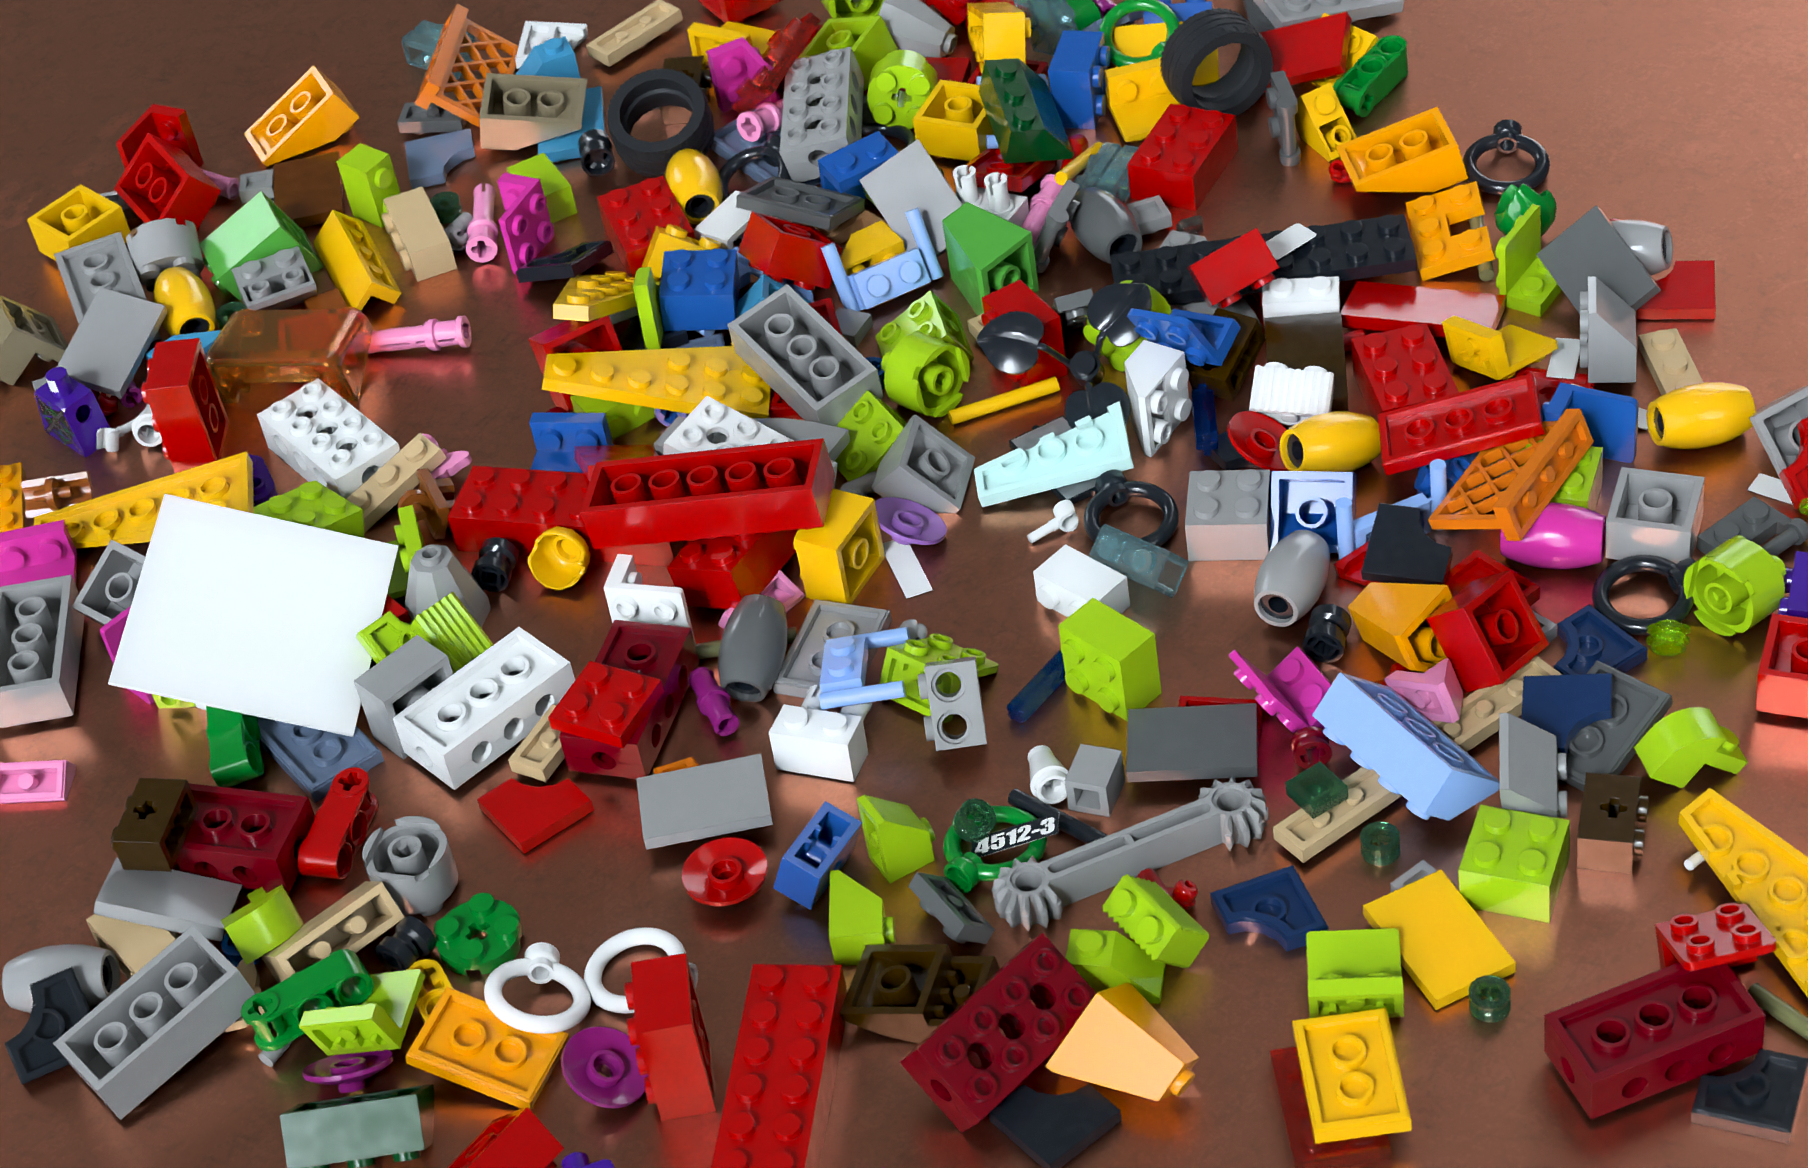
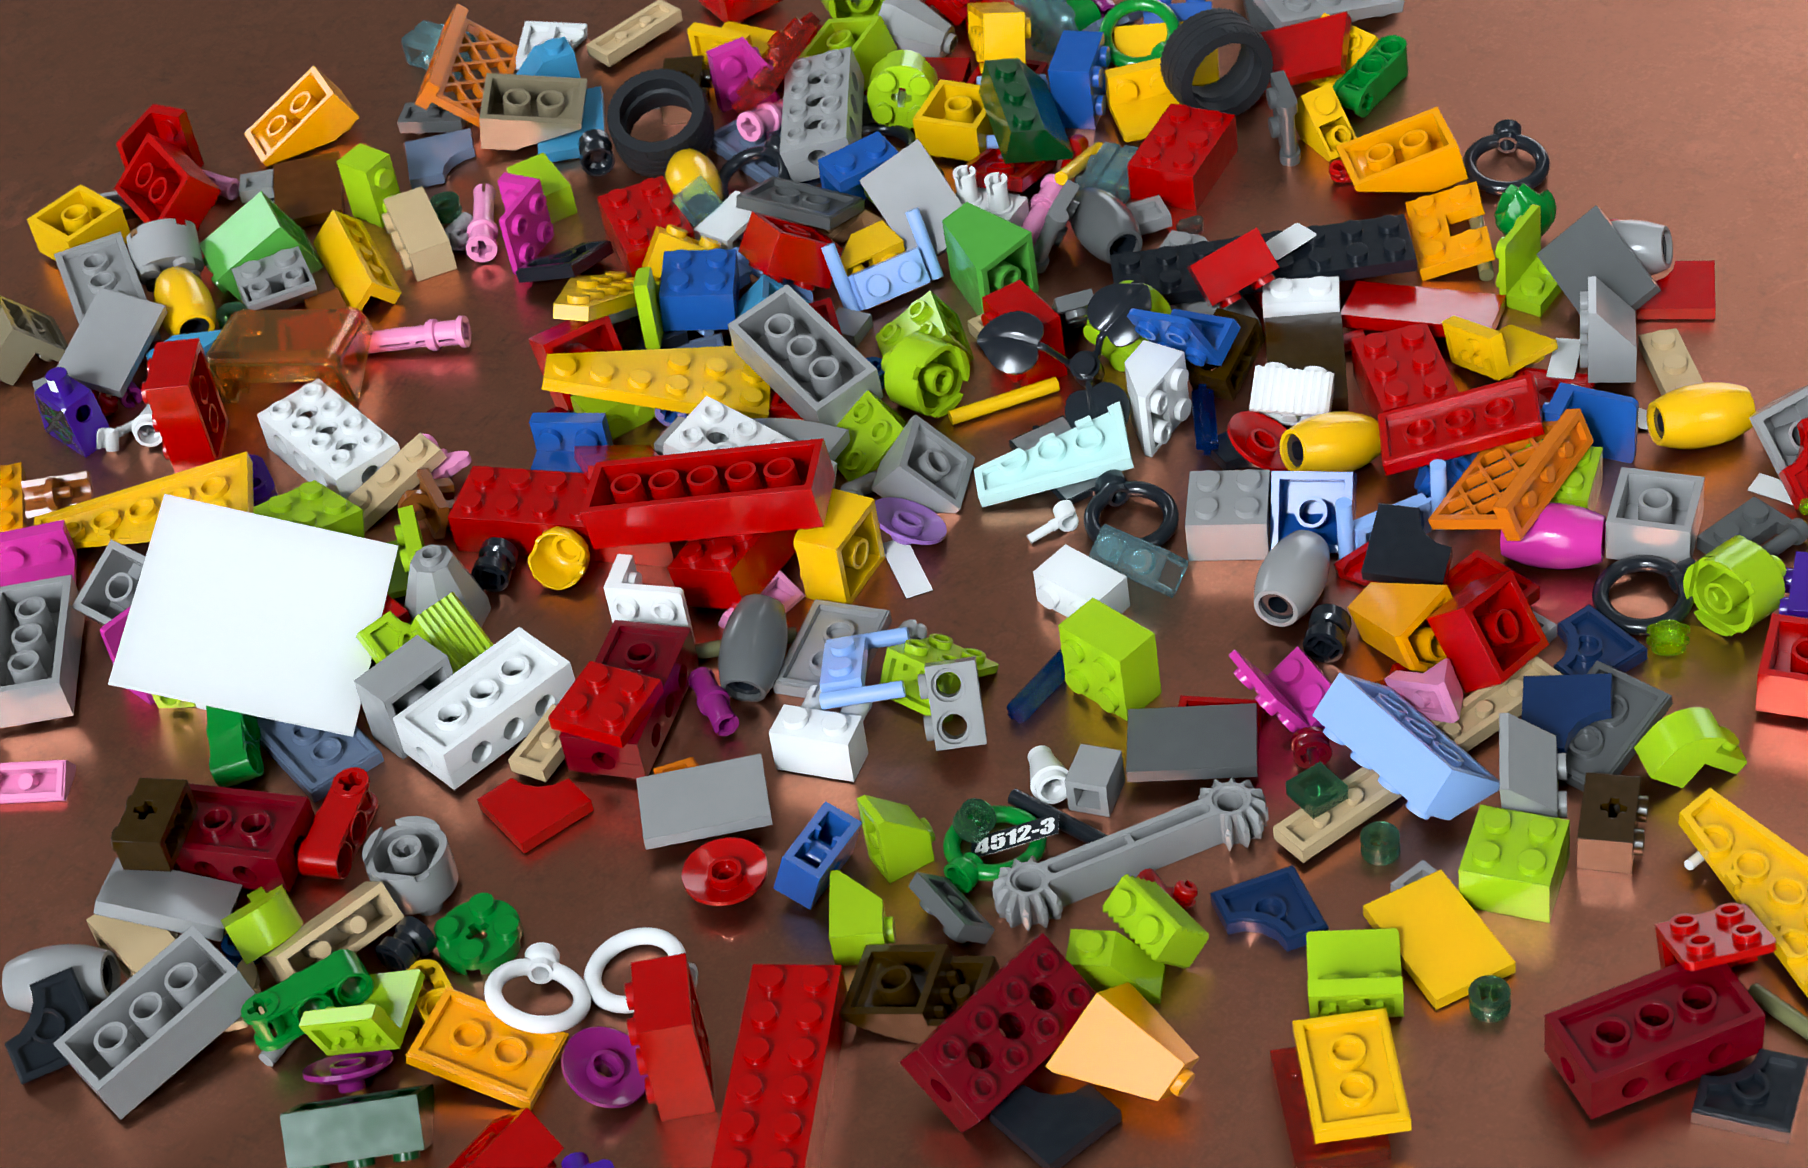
none -> clear light blue slope [672,175,723,227]

